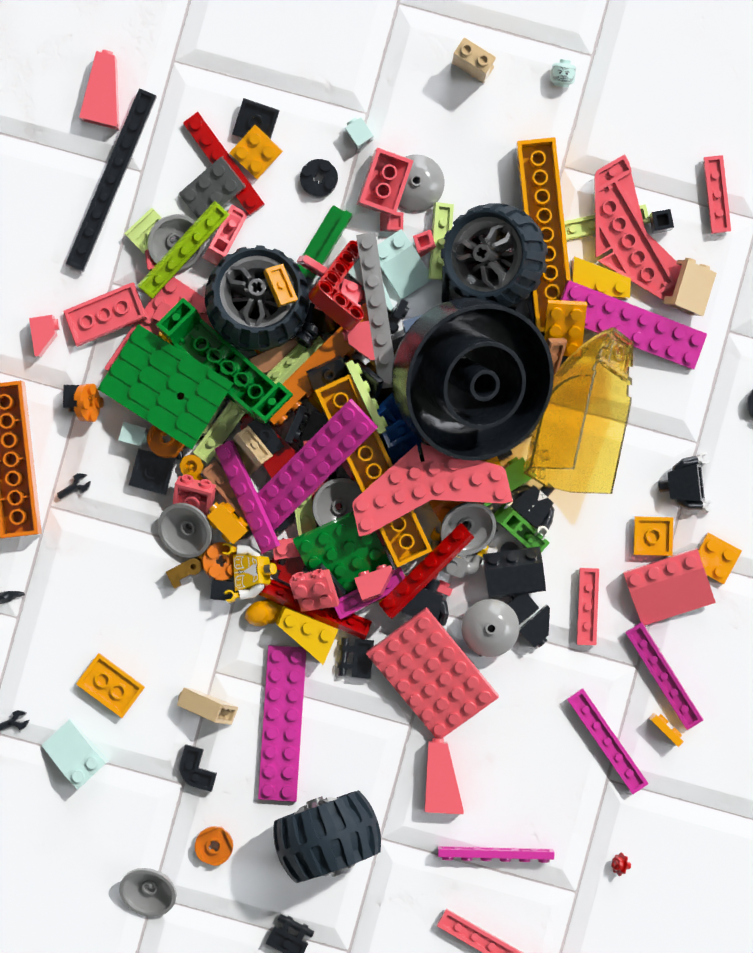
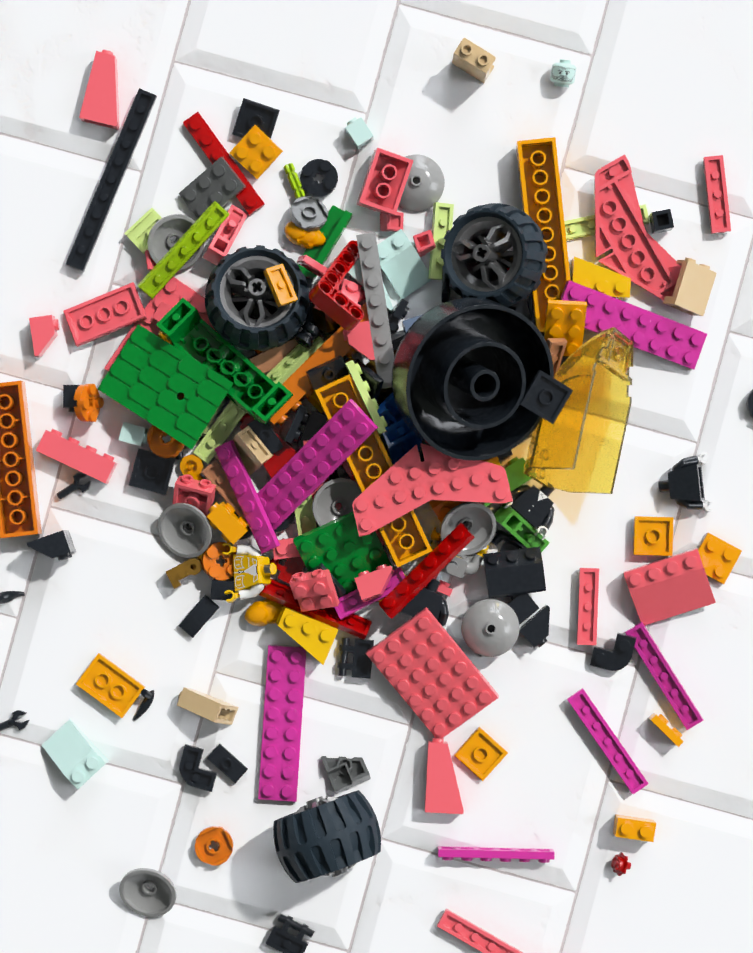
none -> black slope [26,530,76,561]
none -> coral brick [36,428,118,484]
none -> black bar [133,689,155,720]
none -> black slope [178,594,220,638]
none -> black plate [207,743,248,783]
none -> lime axle [283,163,306,199]
none -> light orange arm [284,221,326,250]
none -> tile [290,196,328,232]
none -> dark grey slope [320,756,371,794]
none -> light orange tile [454,726,508,781]
none -> black bar [491,530,526,549]
none -> black plate [520,370,573,424]
none -> black plate [590,632,637,671]
none -> light orange brick [613,814,656,842]

